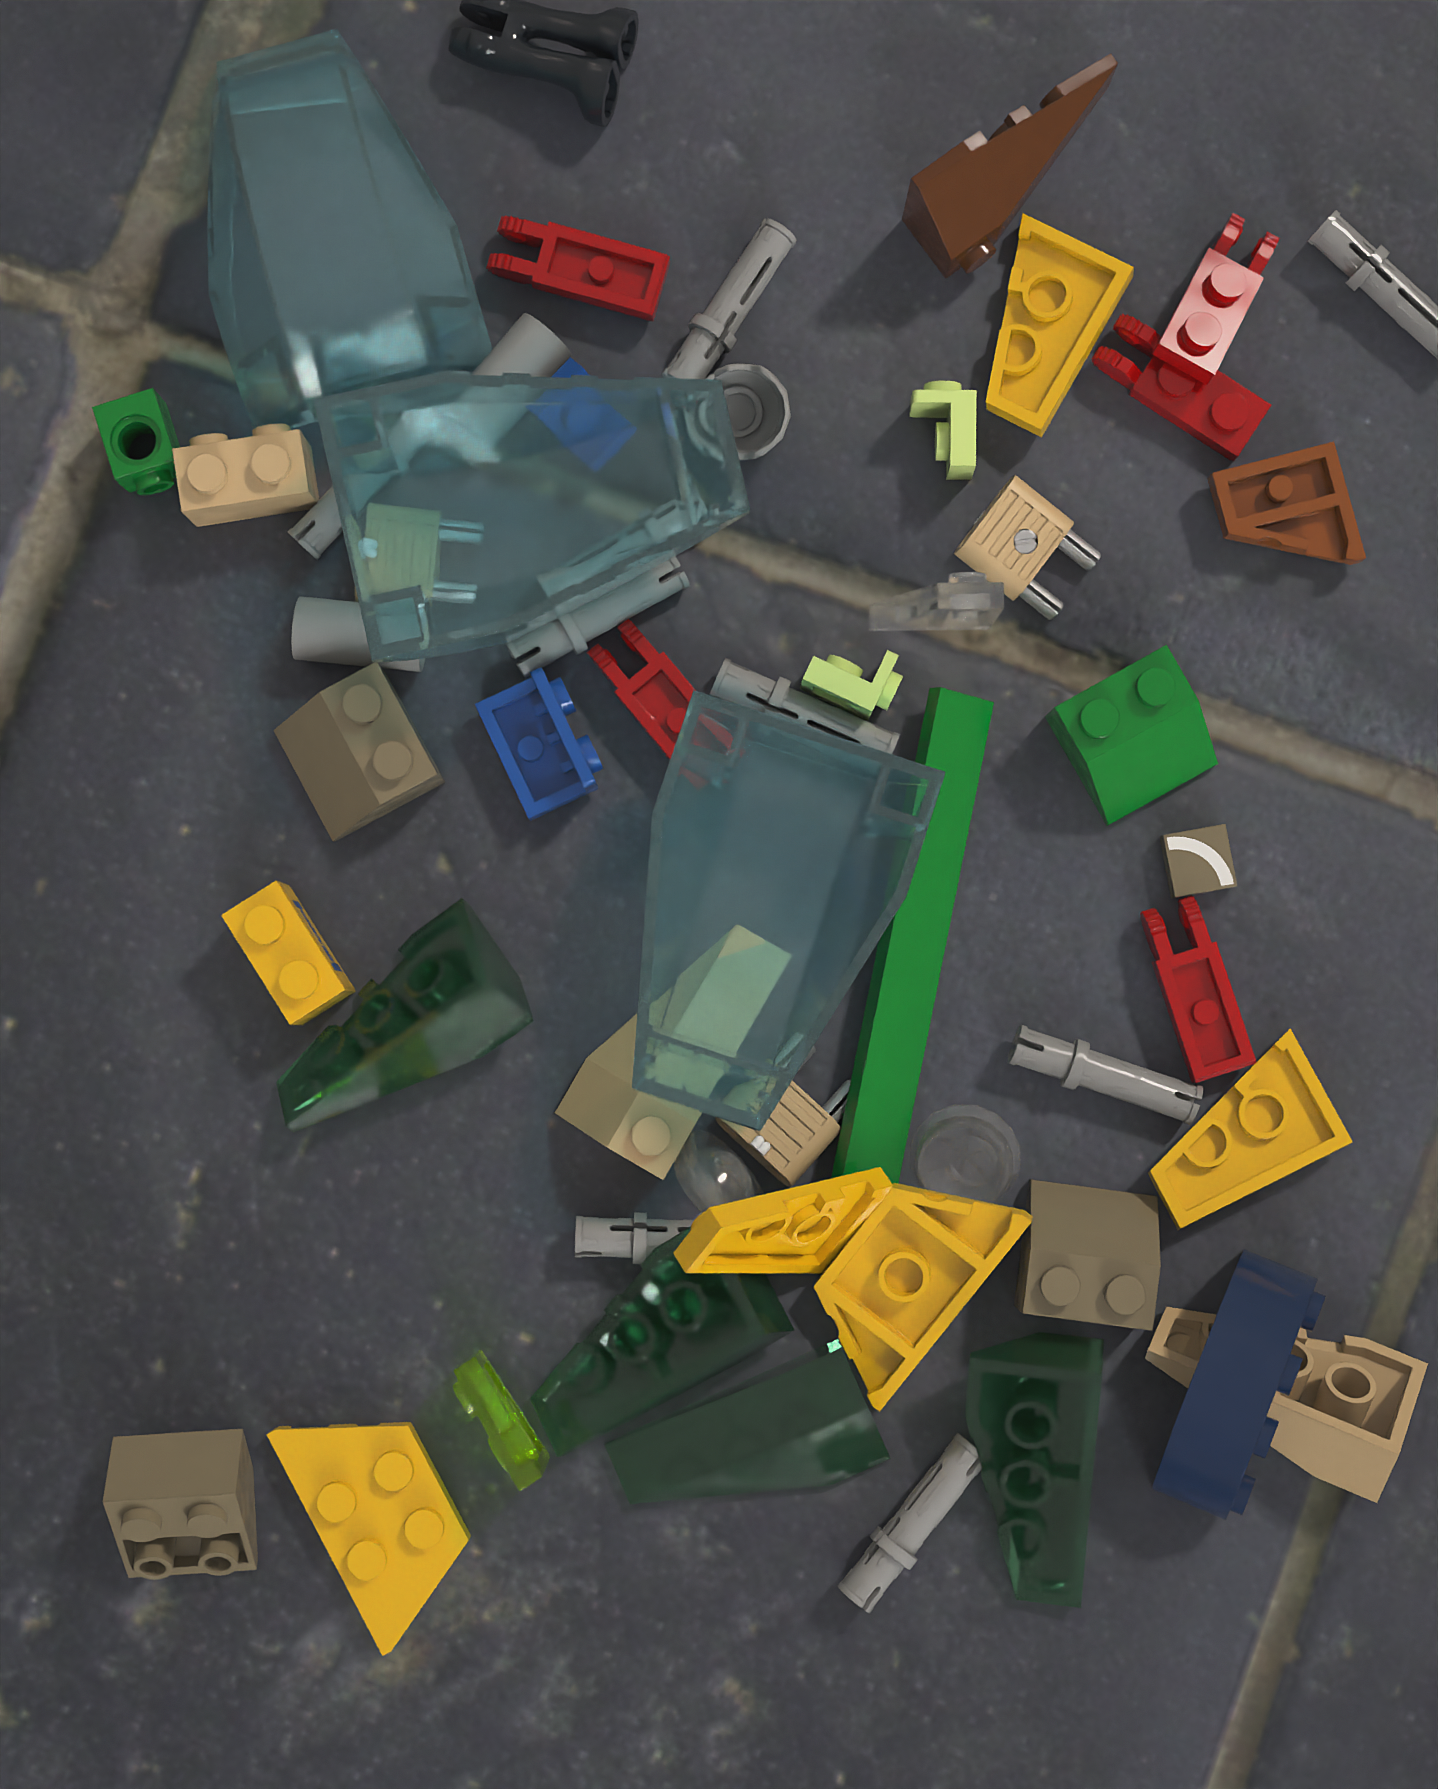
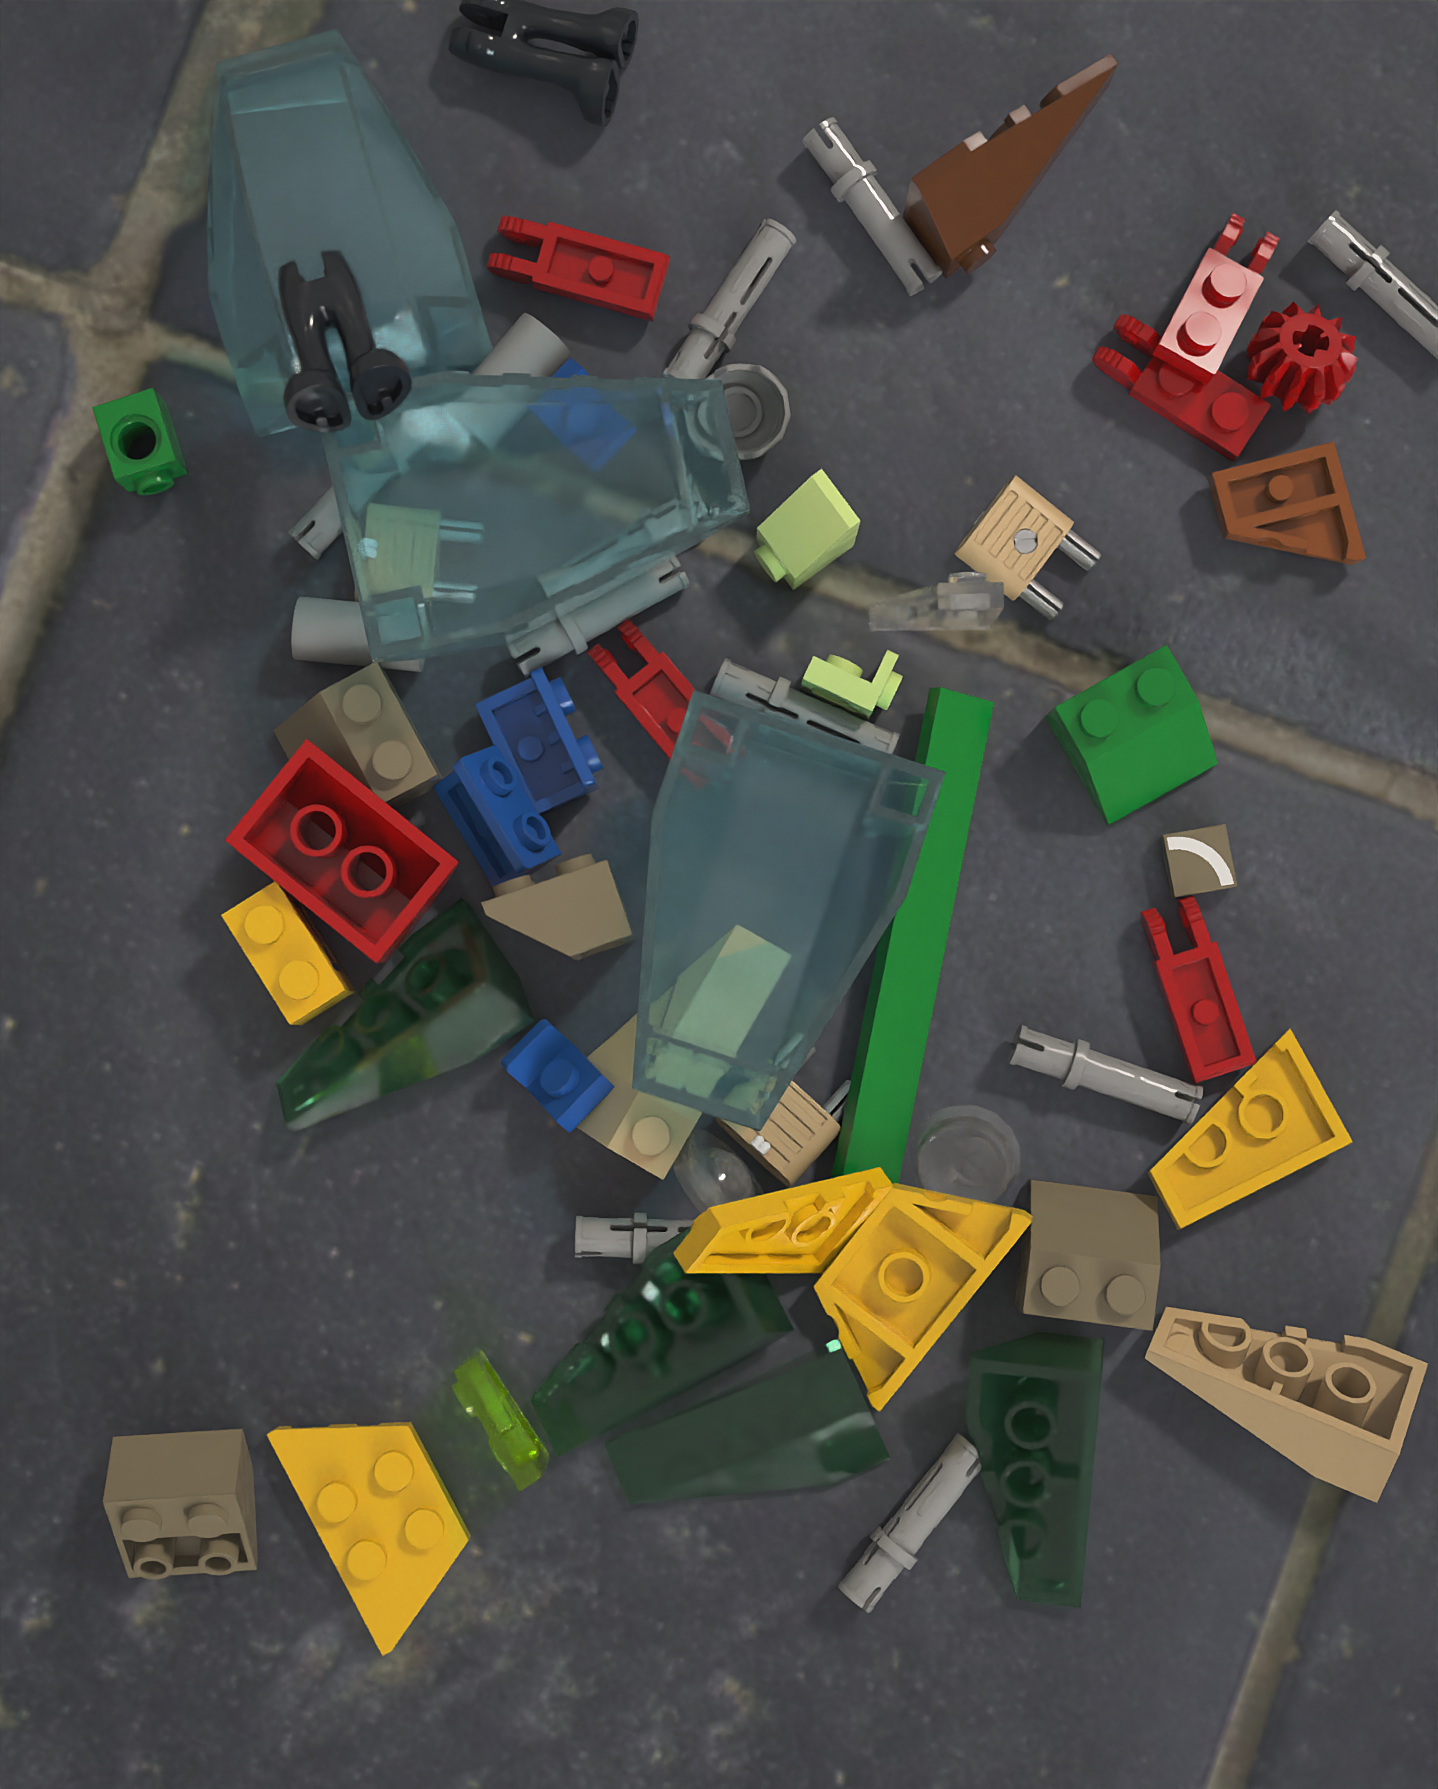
tan brick [172,424,319,527] -> none
yellowish green bracket [910,380,977,480] -> none
yellow wing [986,213,1134,438] -> none
dark blue brick [1152,1249,1326,1520] -> none
none -> red slope [225,739,460,963]
none -> black piece [278,250,412,433]
none -> blue bracket [433,745,562,887]
none -> dark tan slope [481,854,636,960]
none -> blue bracket [501,1019,615,1133]
none -> yellowish green slope [754,469,860,590]
none -> light grey pin [802,117,943,296]
none -> red gear [1246,301,1358,415]

